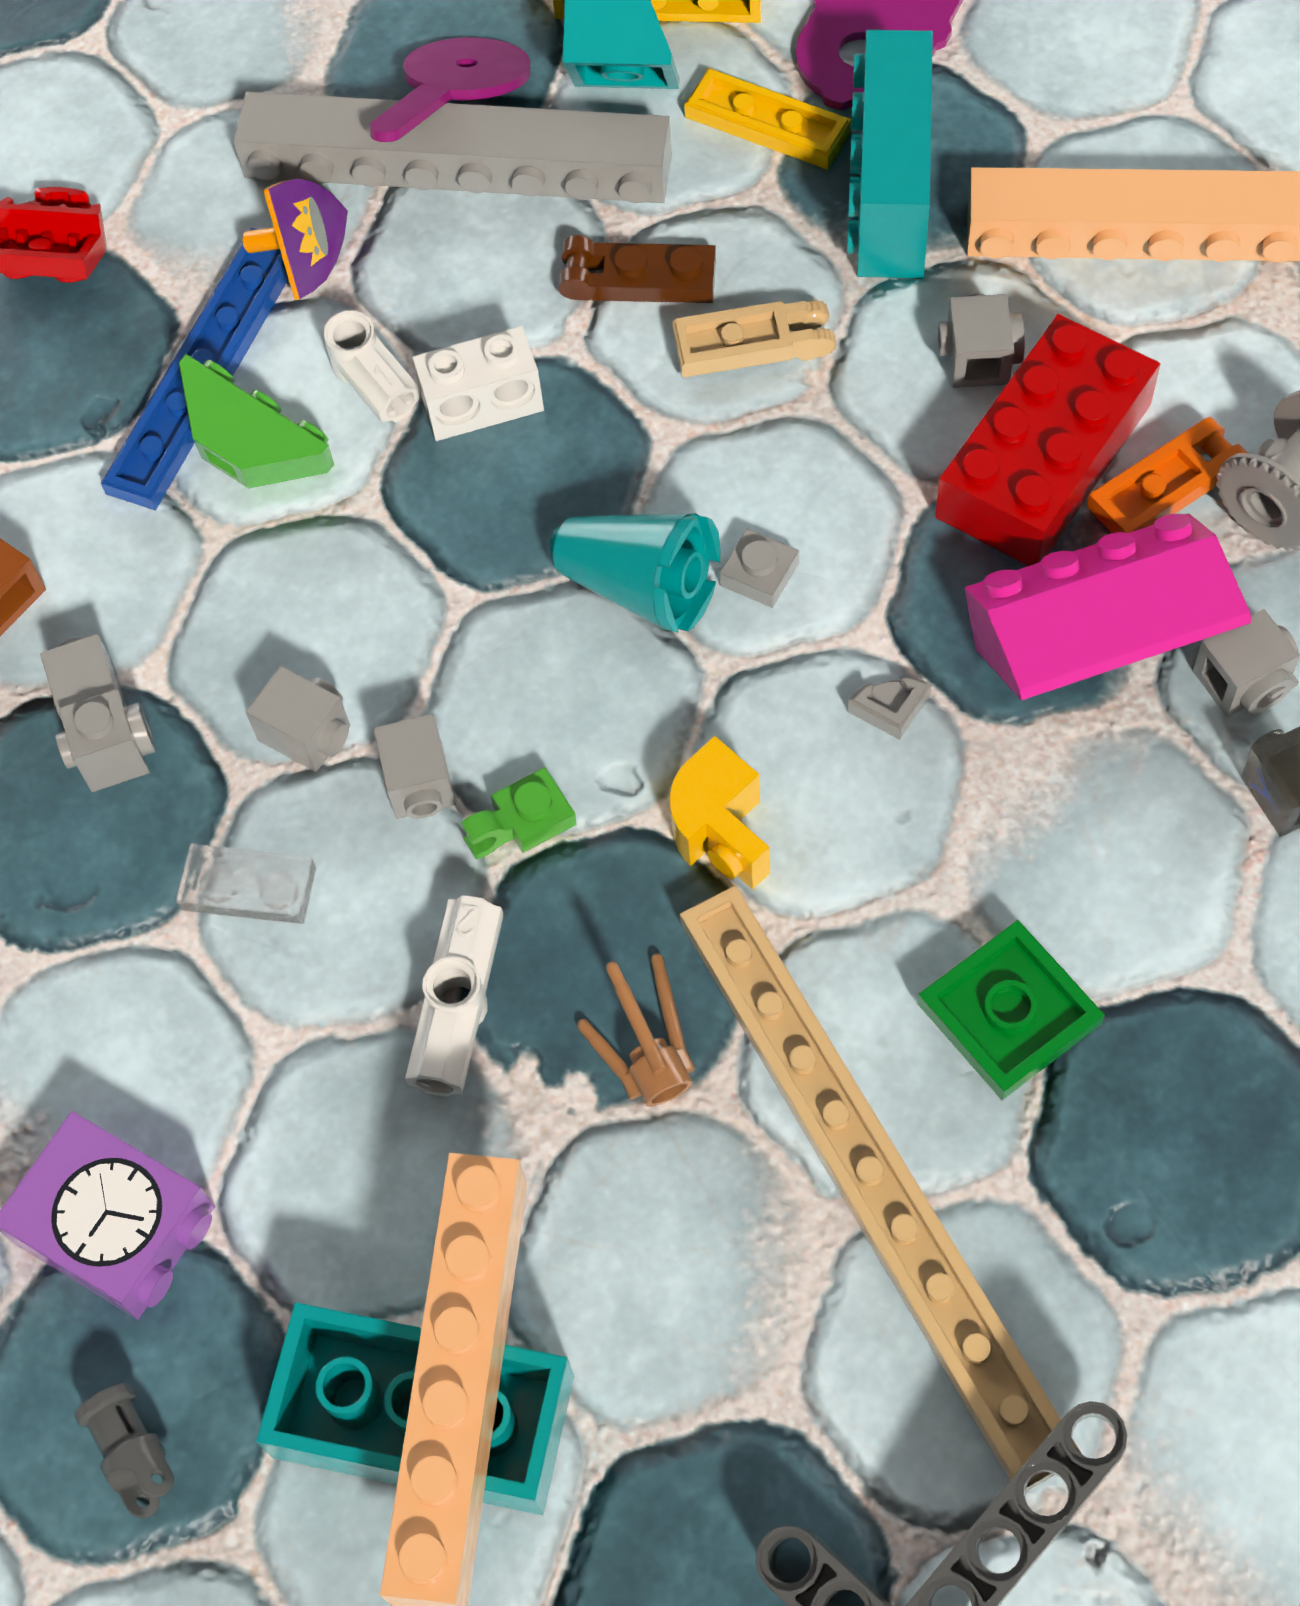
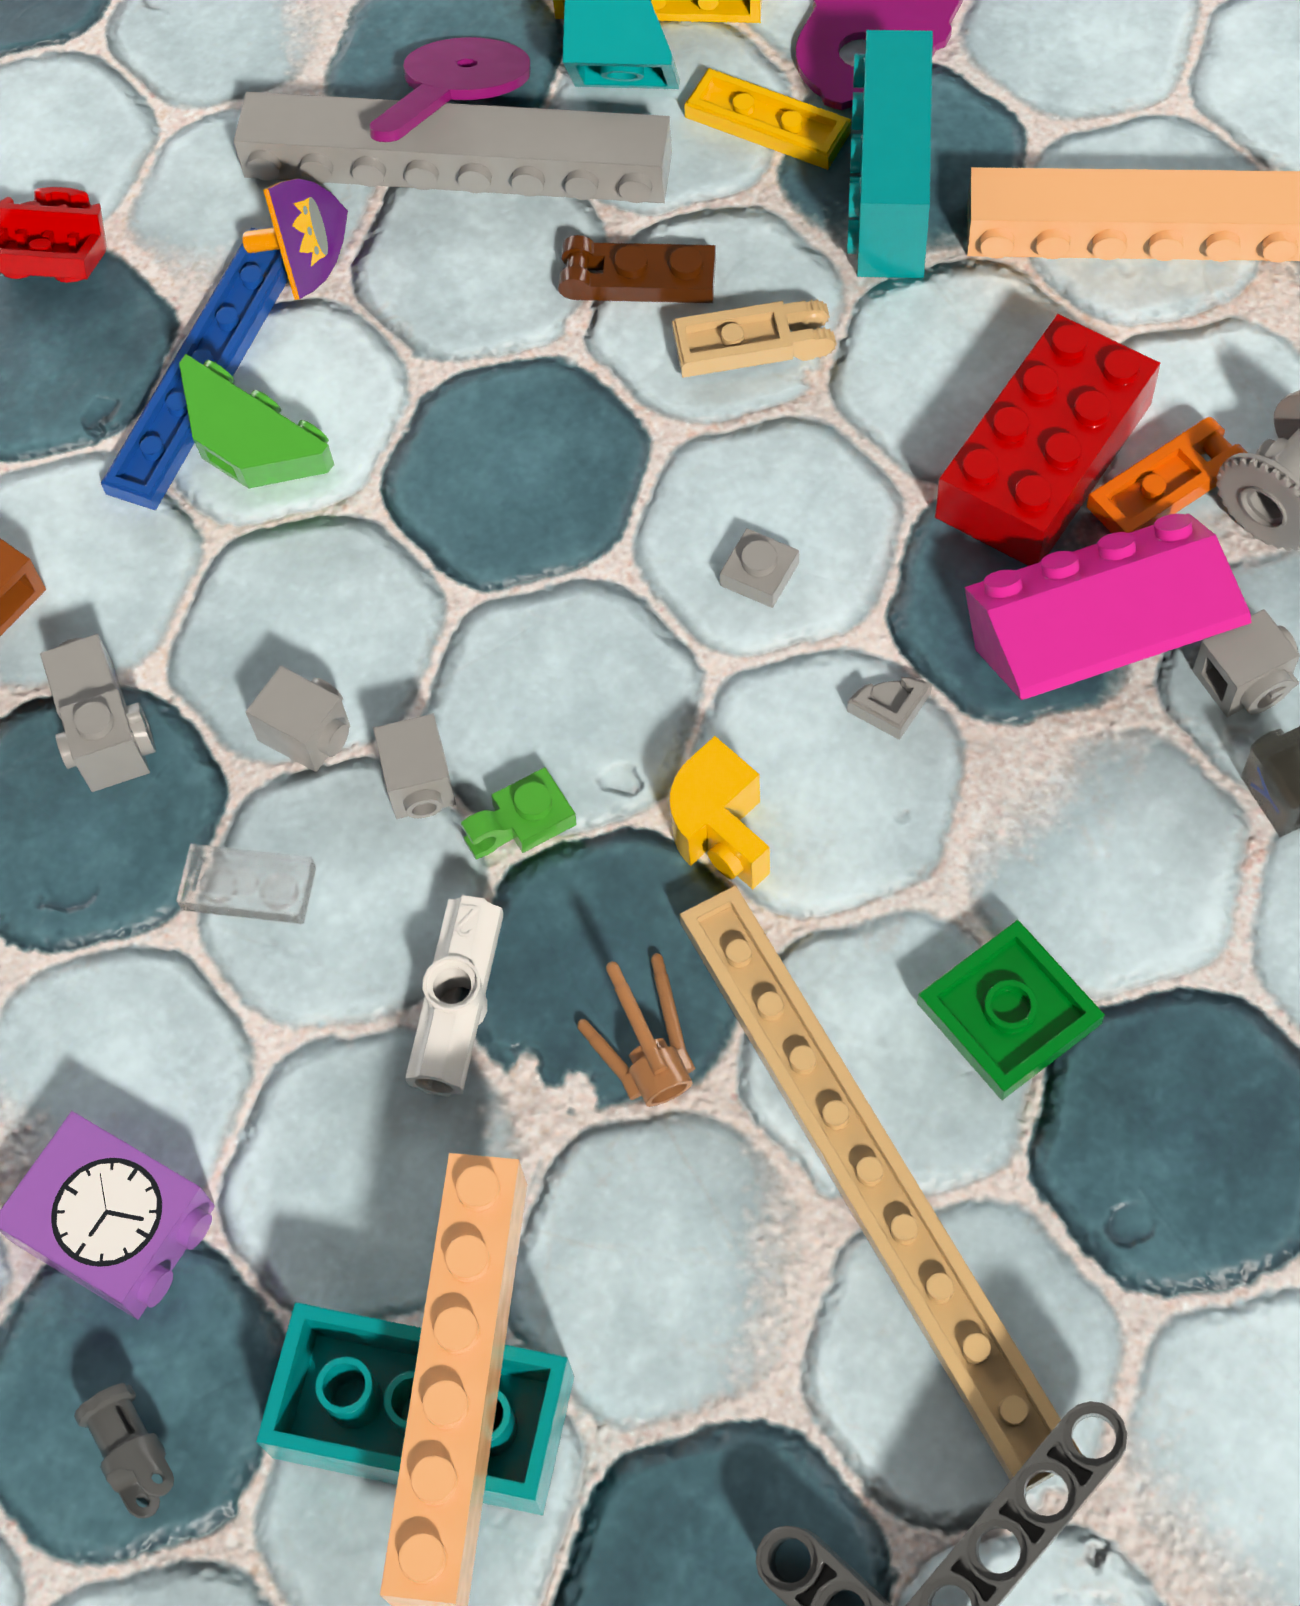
white piece [324,310,421,423] -> none
white brick [412,326,544,441] -> none
teal cone [549,513,721,633] -> none
light grey brick [938,294,1025,388] -> none

